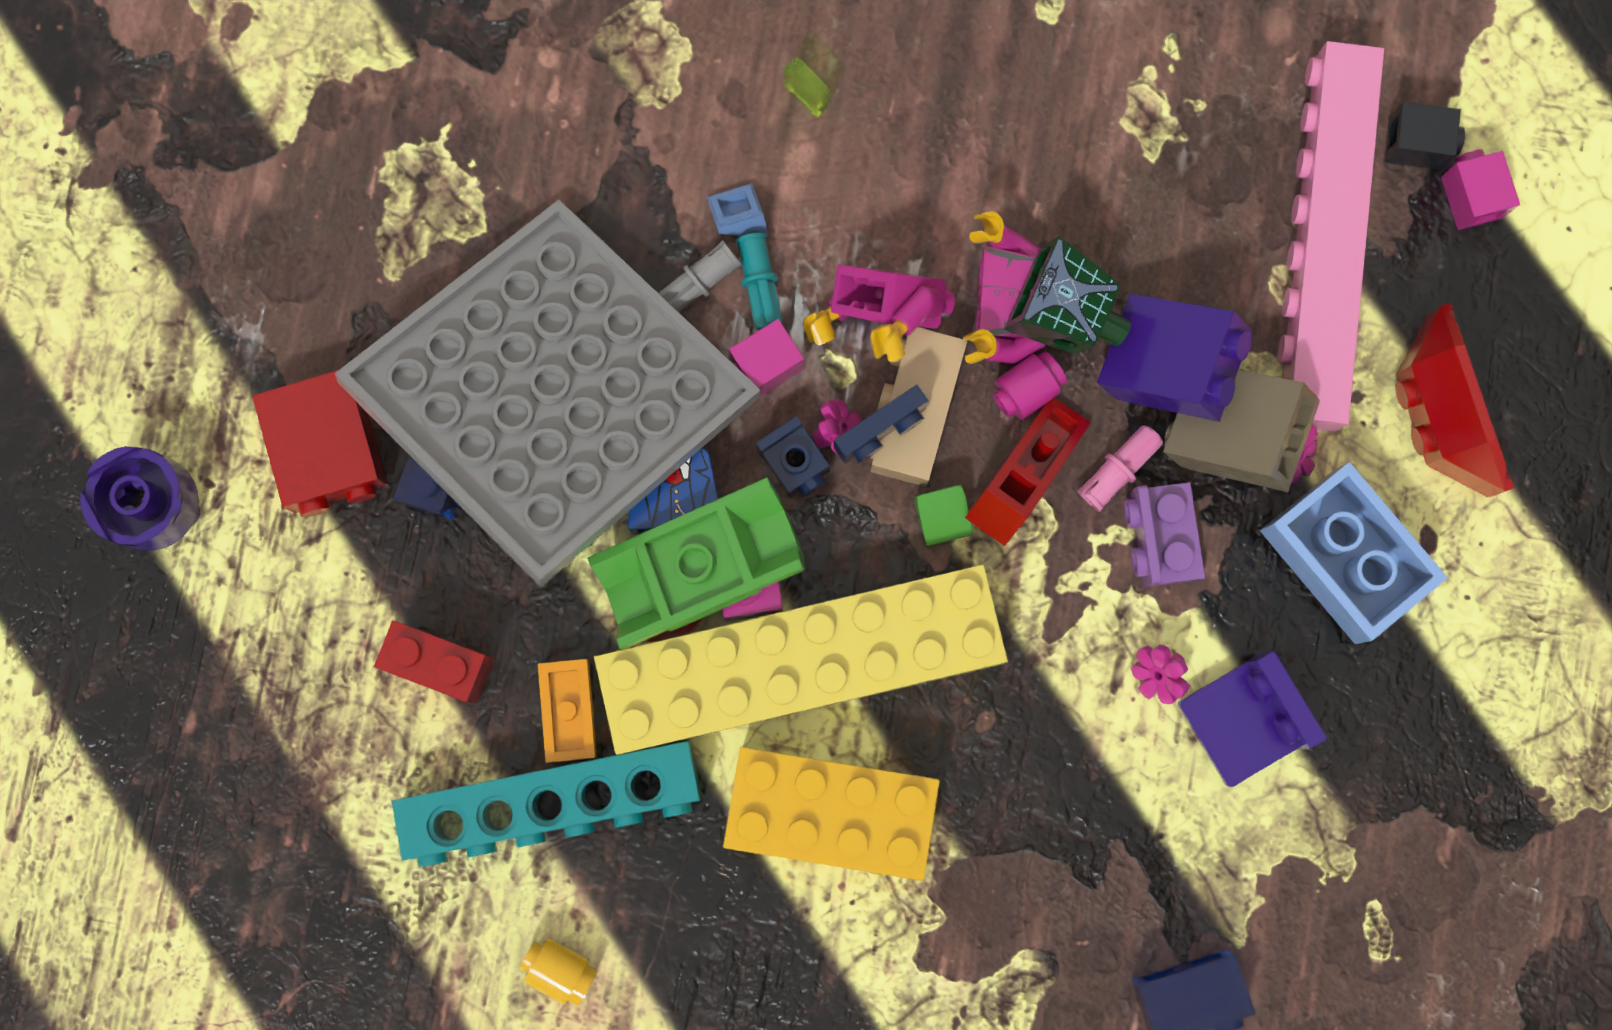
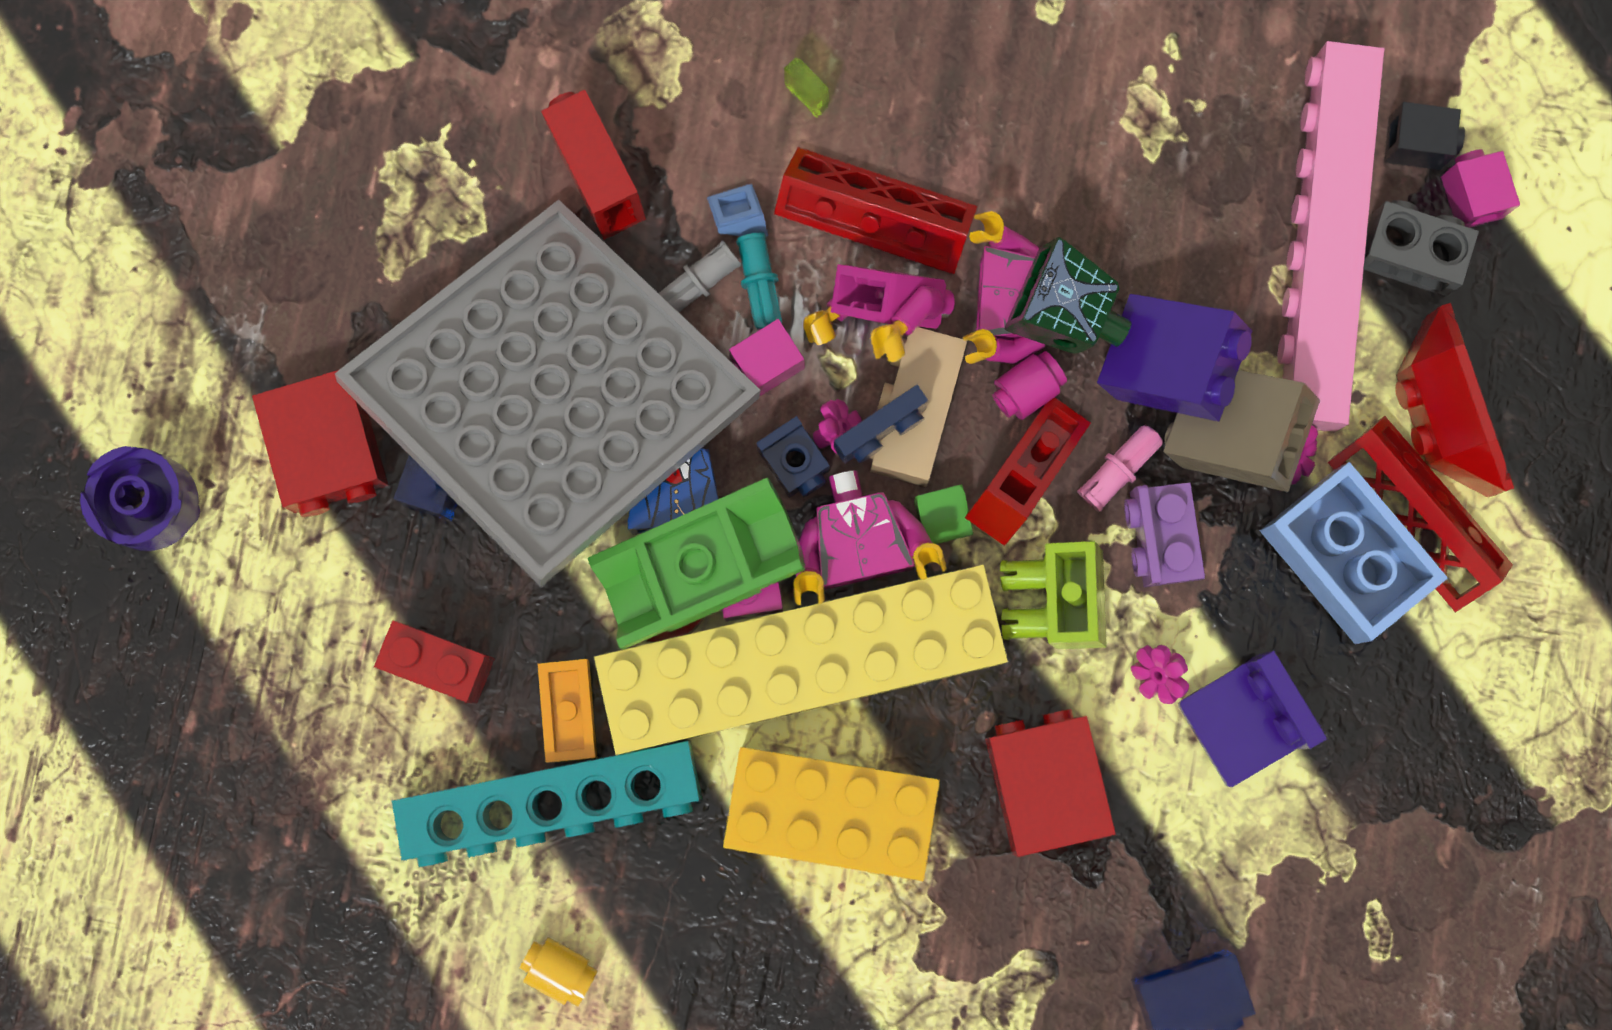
none -> red brick [541,89,646,240]
none -> red fence [774,147,978,274]
none -> dark pink torso [794,470,947,605]
none -> red brick [985,709,1116,857]
none -> lime brick [1000,541,1107,649]
none -> red fence [1327,416,1513,613]
none -> dark grey brick [1363,200,1479,297]

